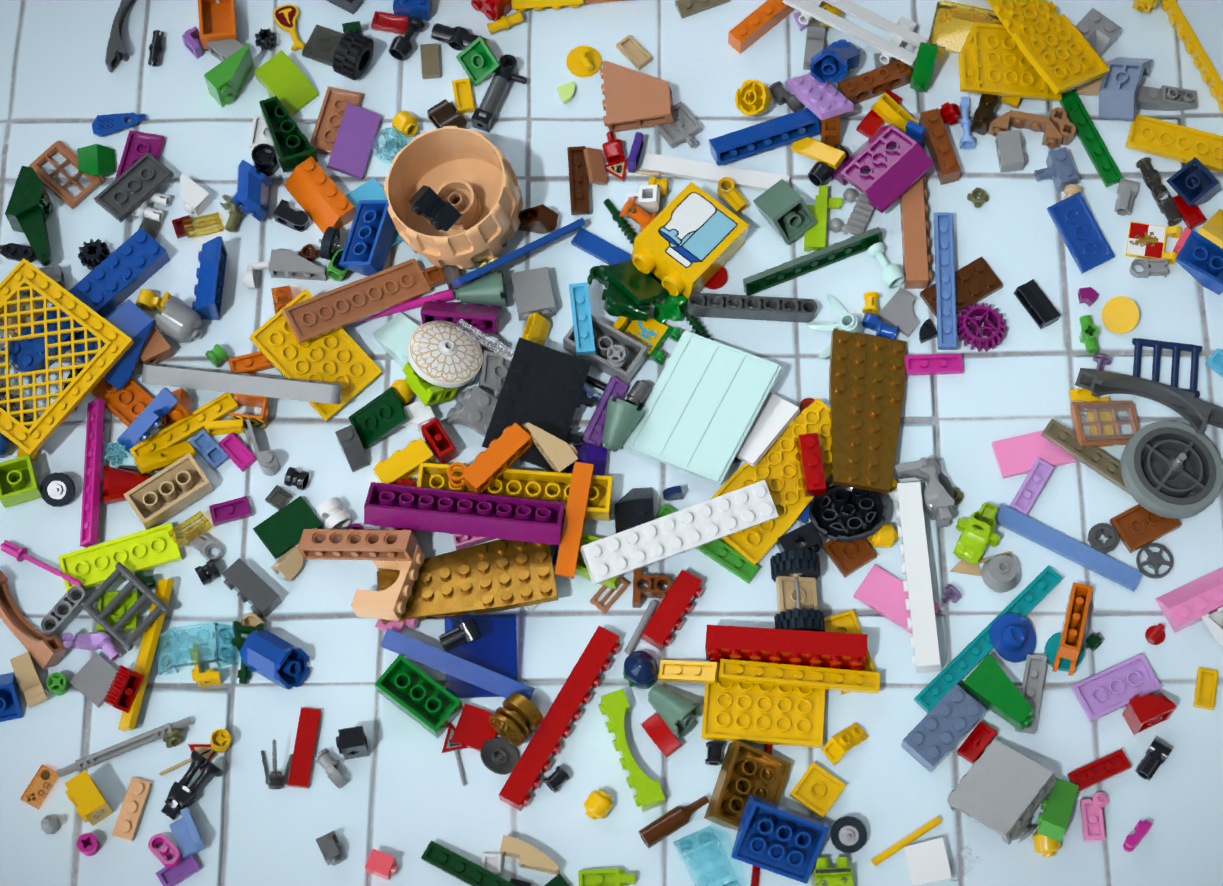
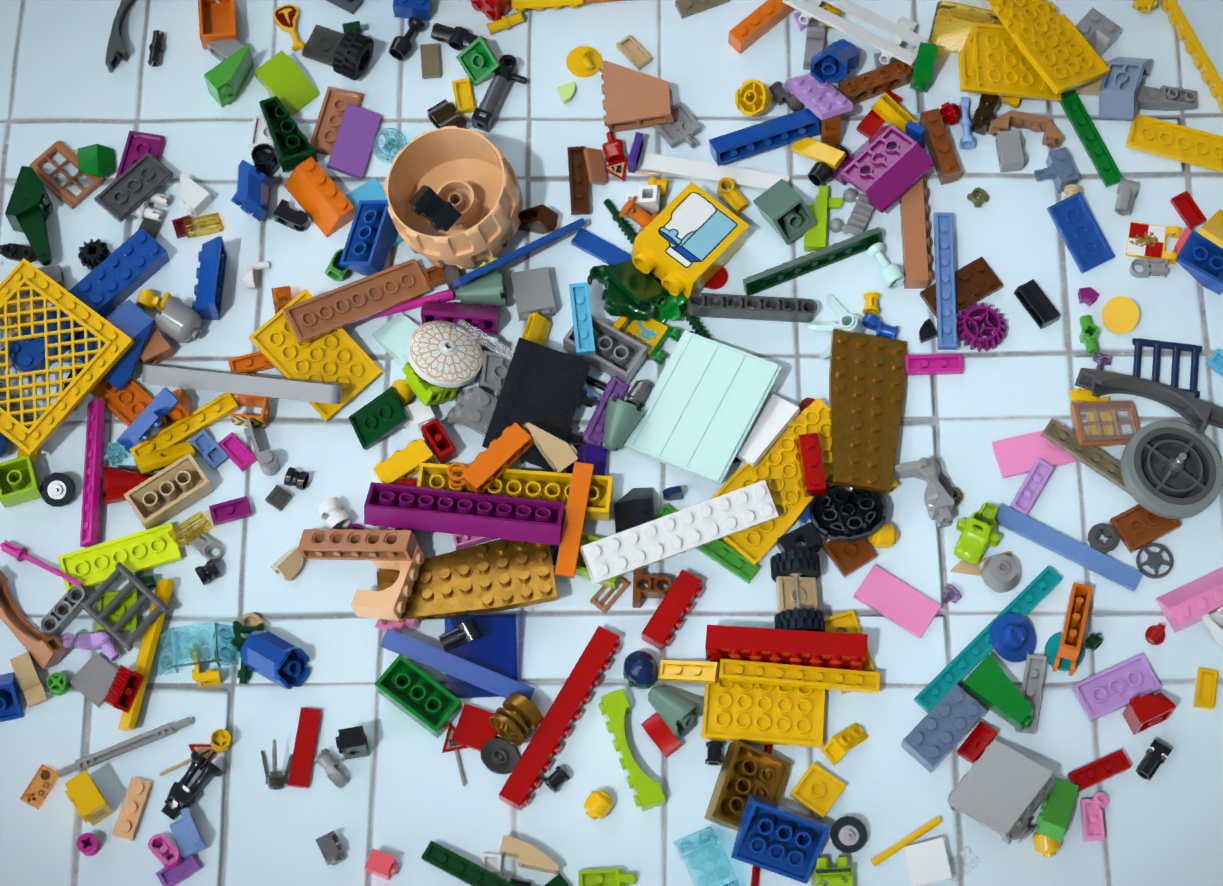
light grey rock [41,815,60,834] -> none
blue piece [92,112,146,137] -> none
olive plate [162,728,185,748] -> none
medium lavender bracket [182,26,203,59] -> none
yellow tile [204,419,246,435] -> none
bright green wheel [205,344,229,368] -> none
olive piece [219,195,243,233] -> none
dark grey brick [222,558,282,618] -> none
dark green tile [253,496,323,560] -> none
black gear [255,28,277,51] -> none
light grey slope [269,248,327,281] -> none
reddish brown plate [298,244,320,263] -> none
black wheel [319,226,341,260] -> none
dark grey slope [335,424,370,472] -> none
red tile [371,11,410,35] -> none
yellow head [392,110,419,138] -> none
light grey wheel [607,345,626,368] -> none
light grey bar [624,601,658,654] -> none
reddish brown piece [638,795,709,848] -> none
light grey tile [878,287,920,338] -> none
white brick [893,481,941,673] -> none
medium nougat axle [1049,107,1076,145] -> none
dark pink plate [1123,819,1153,852] -> none
clear smoke piece [1136,157,1184,227] -> none
dark blue slope [1166,157,1222,208] -> none

